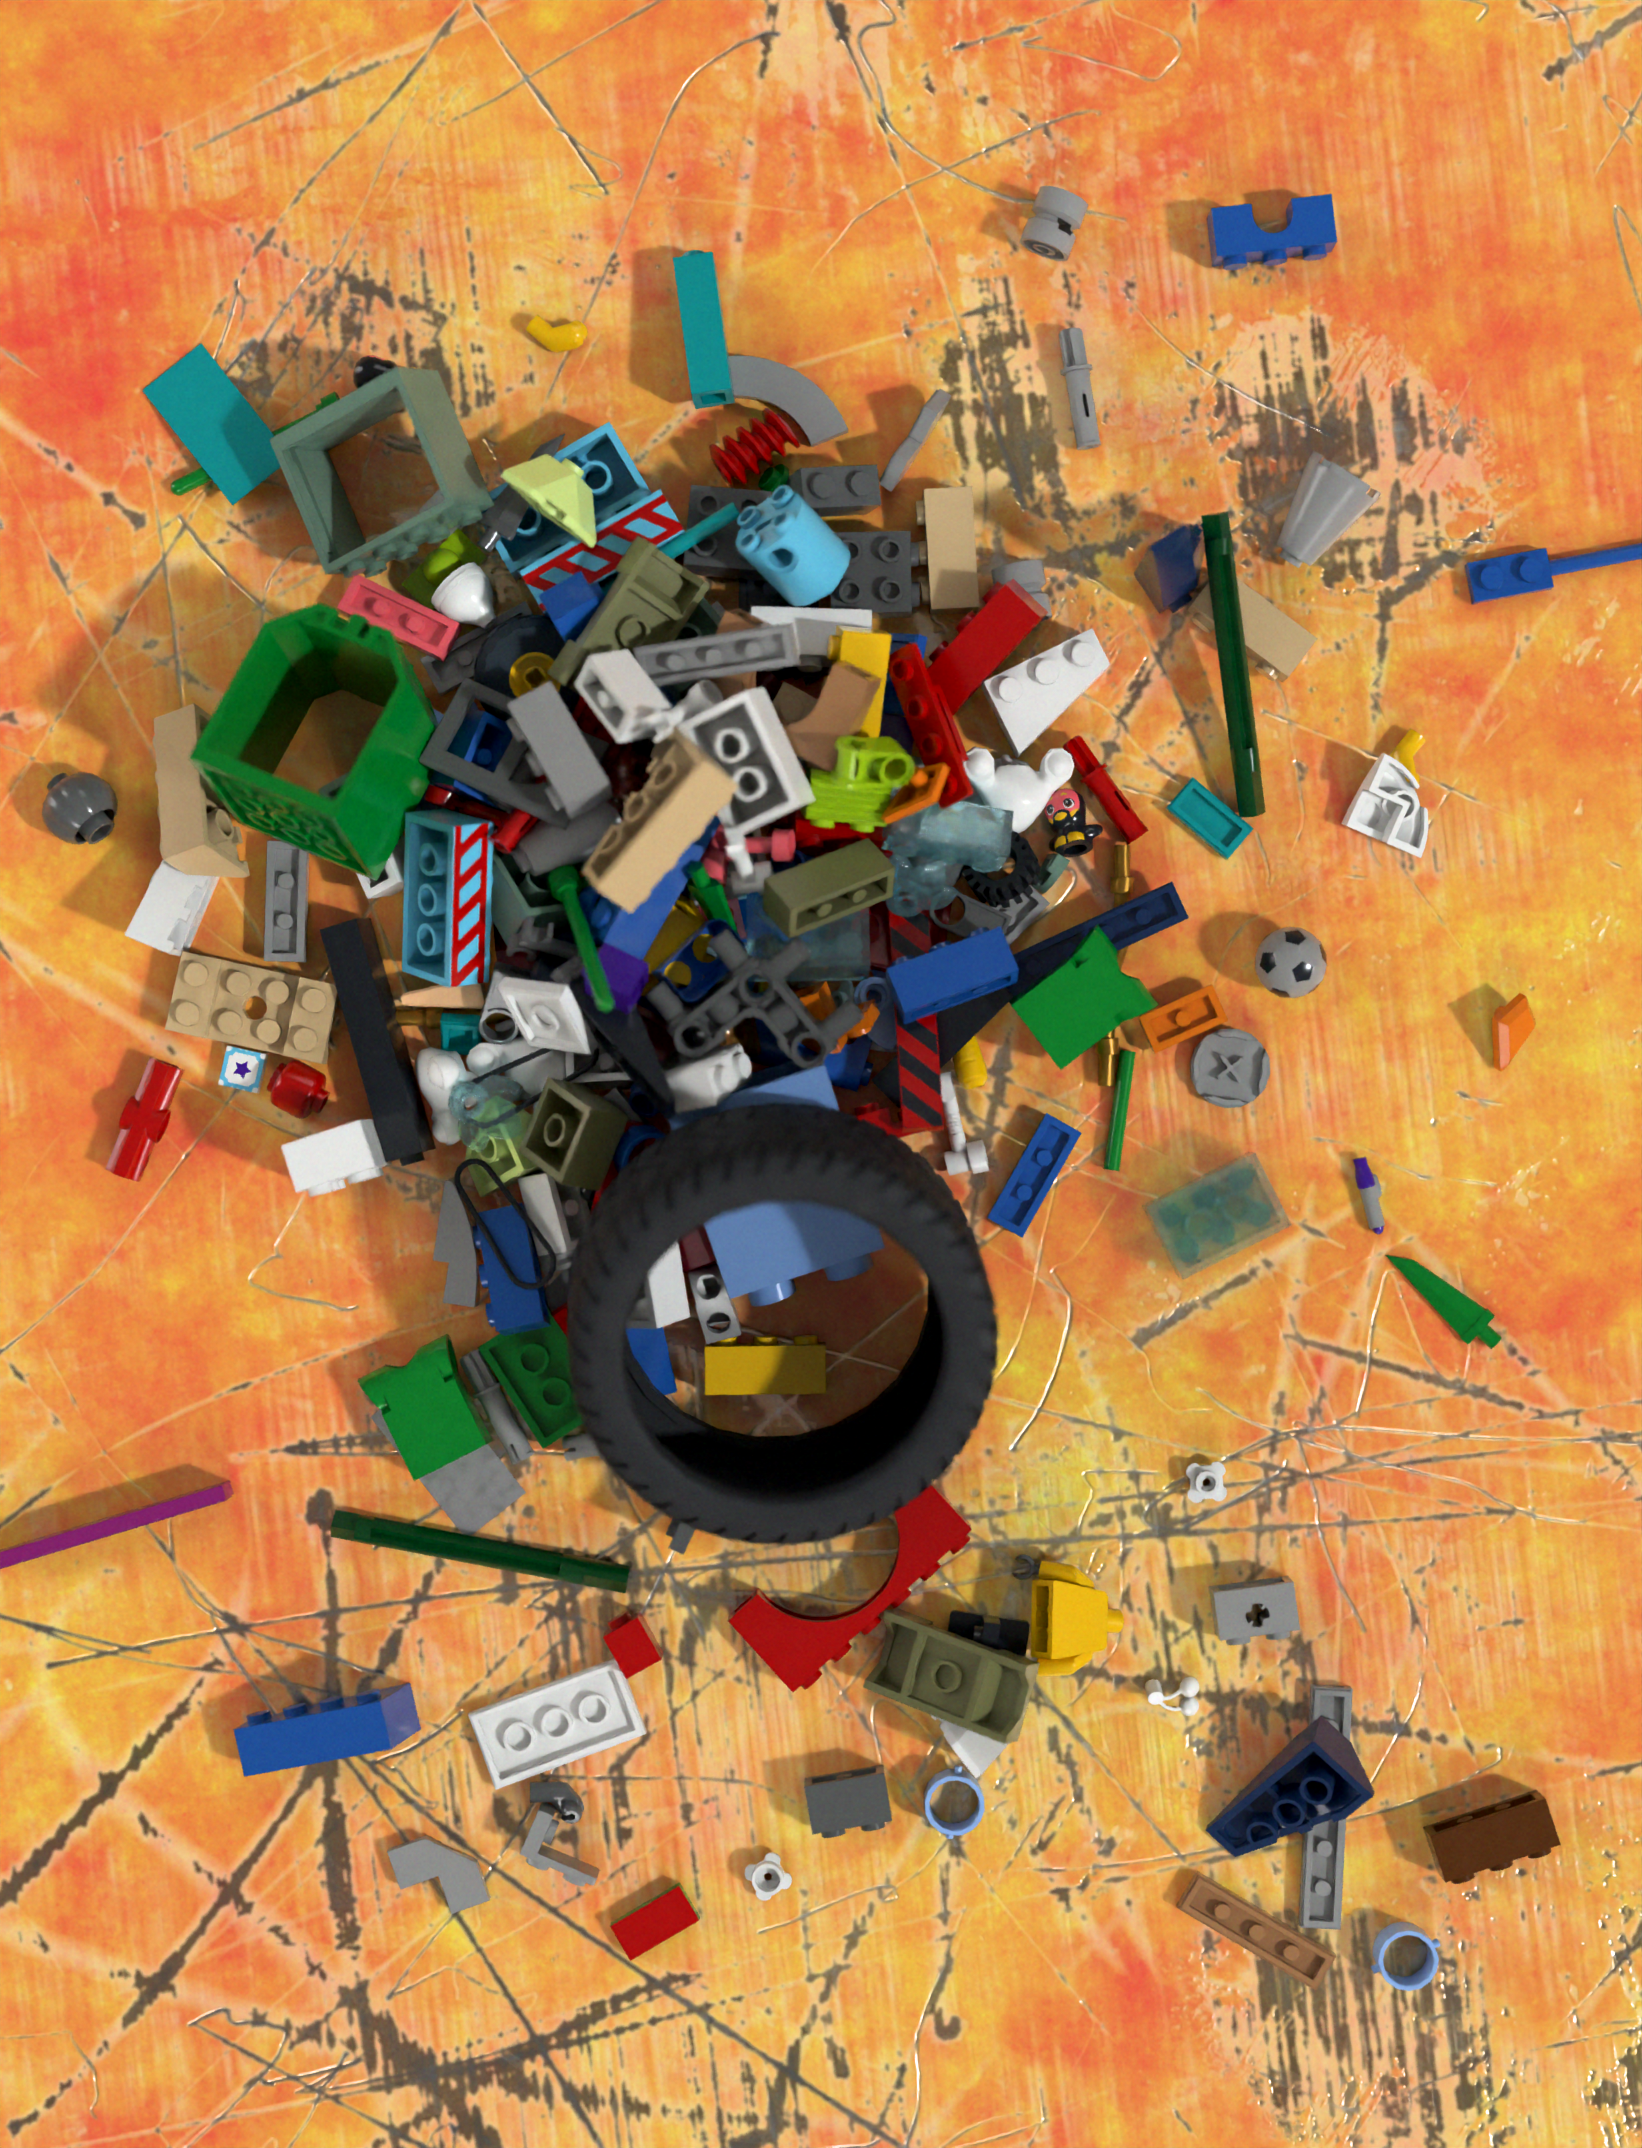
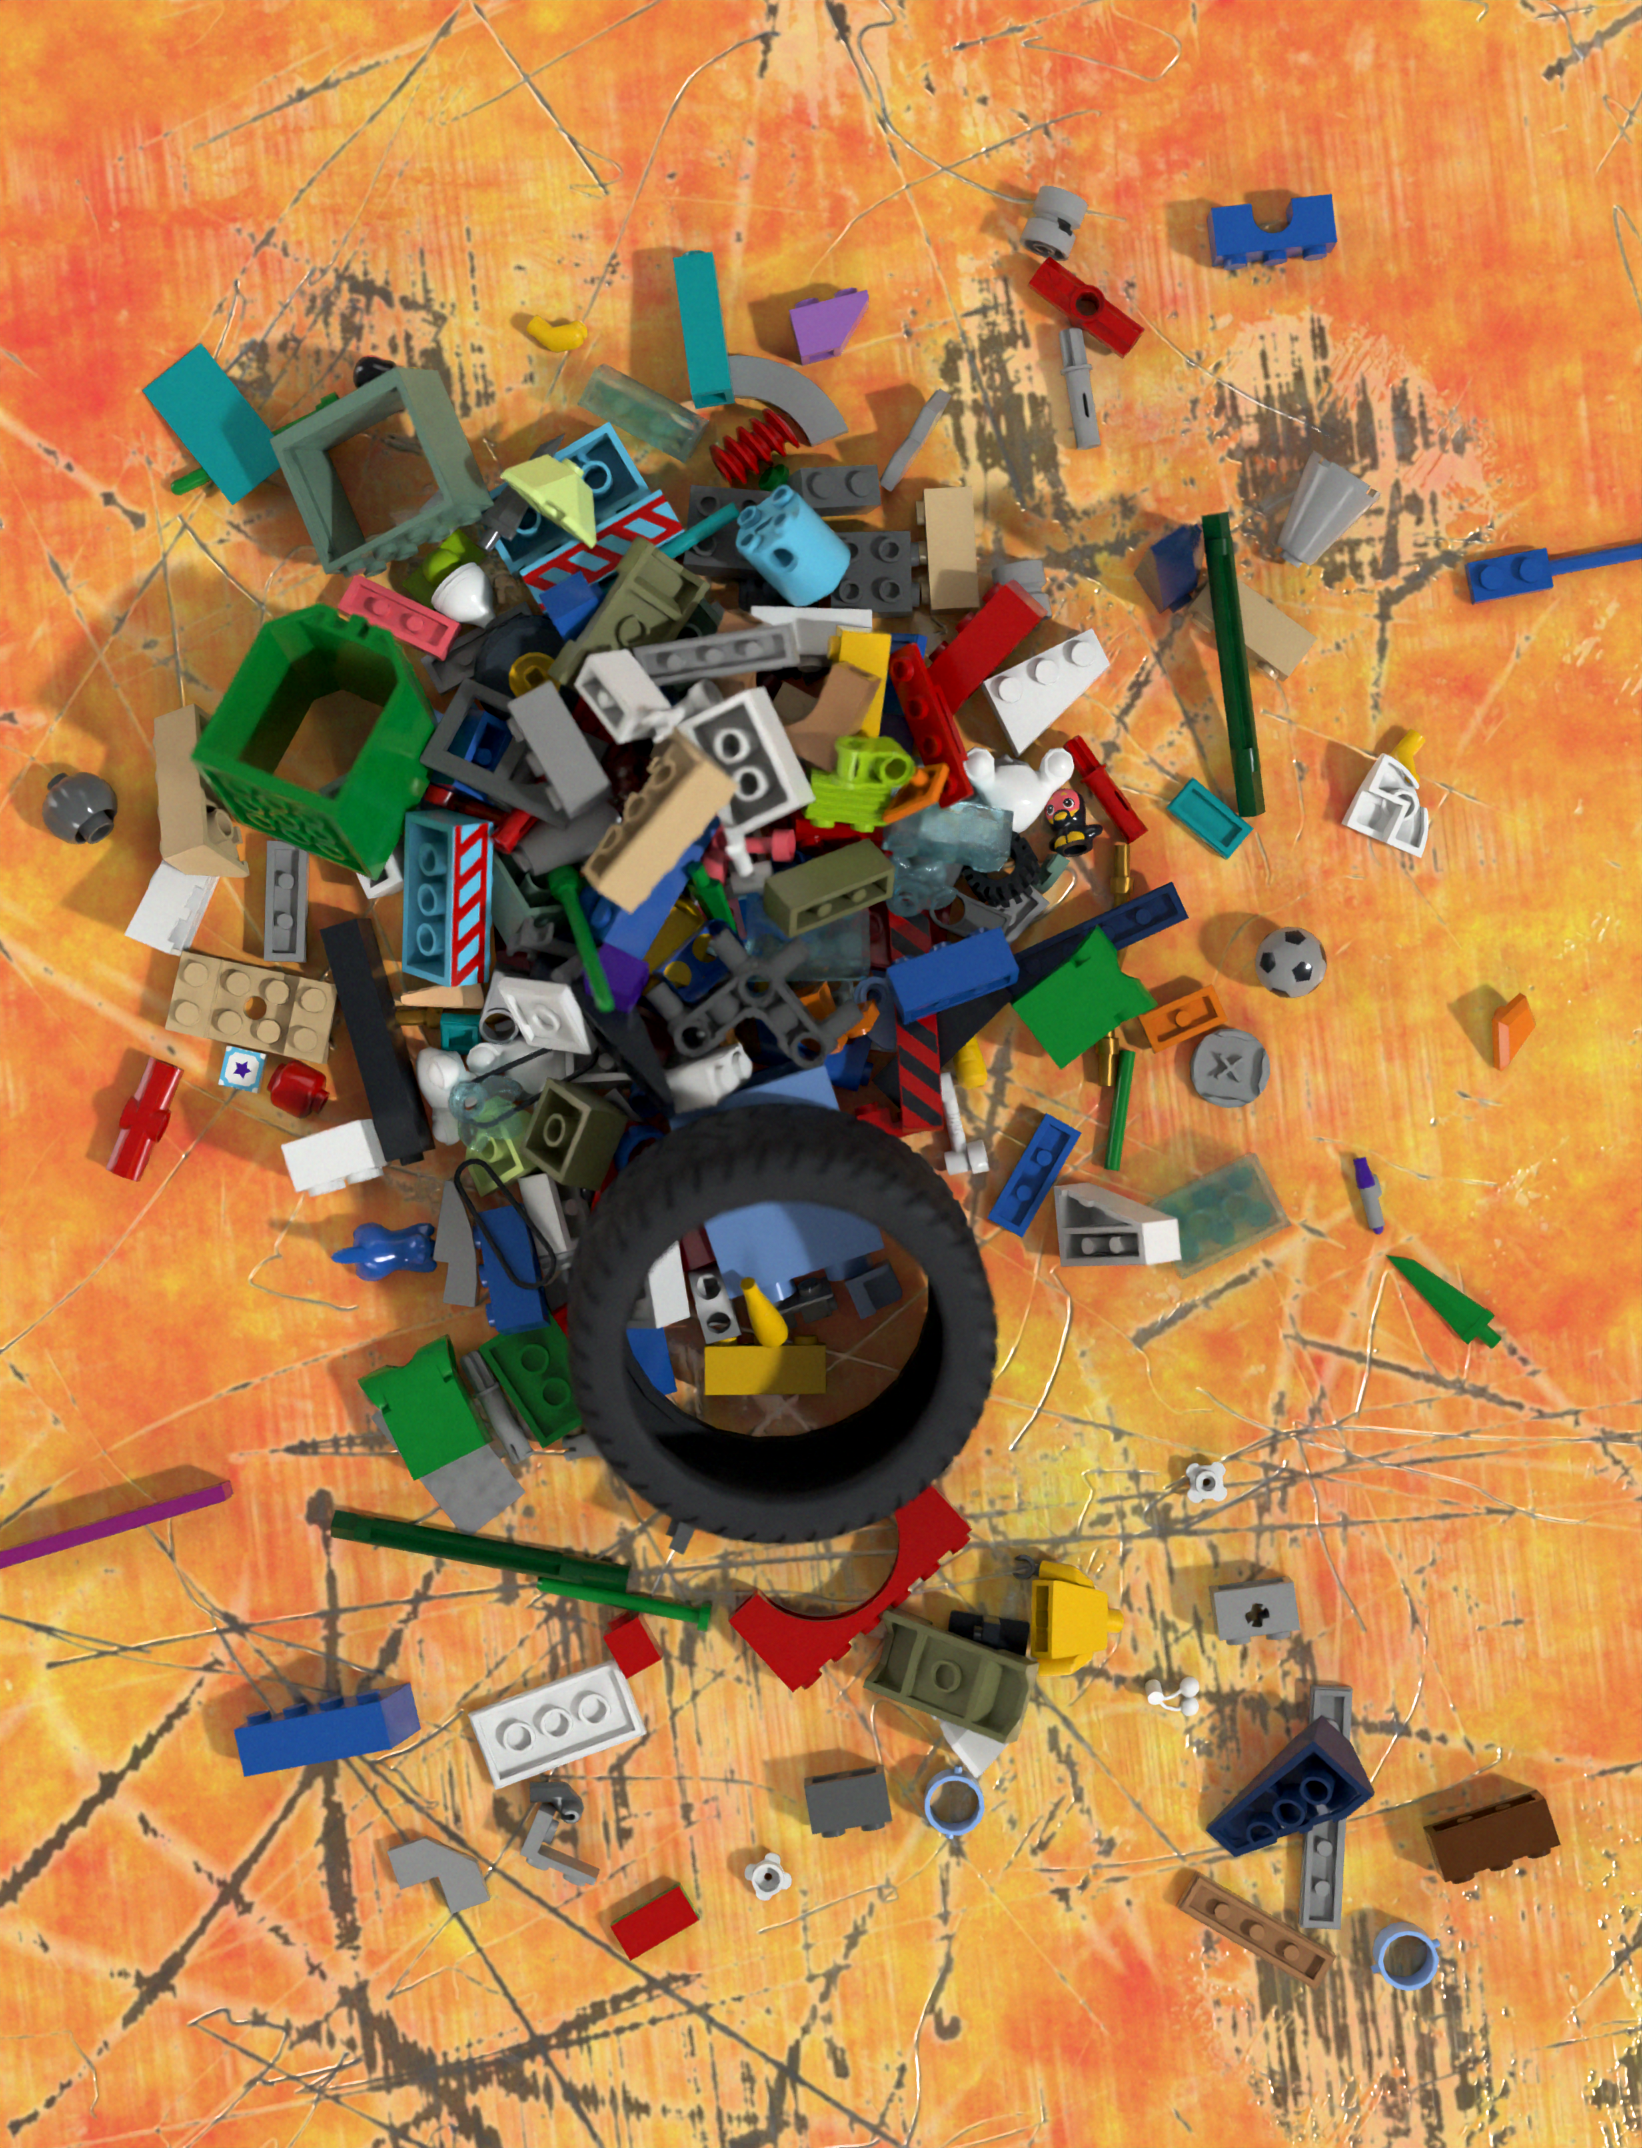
none -> blue animal [331,1222,437,1281]
none -> green bar [536,1577,713,1632]
none -> clear light blue brick [577,363,710,463]
none -> yellow piece [740,1277,788,1348]
none -> light grey hinge [773,1276,838,1330]
none -> medium lavender slope [789,288,869,366]
none -> sand blue panel [844,1258,903,1320]
none -> red piece [1028,256,1145,359]
none -> white wedge [1054,1182,1181,1267]

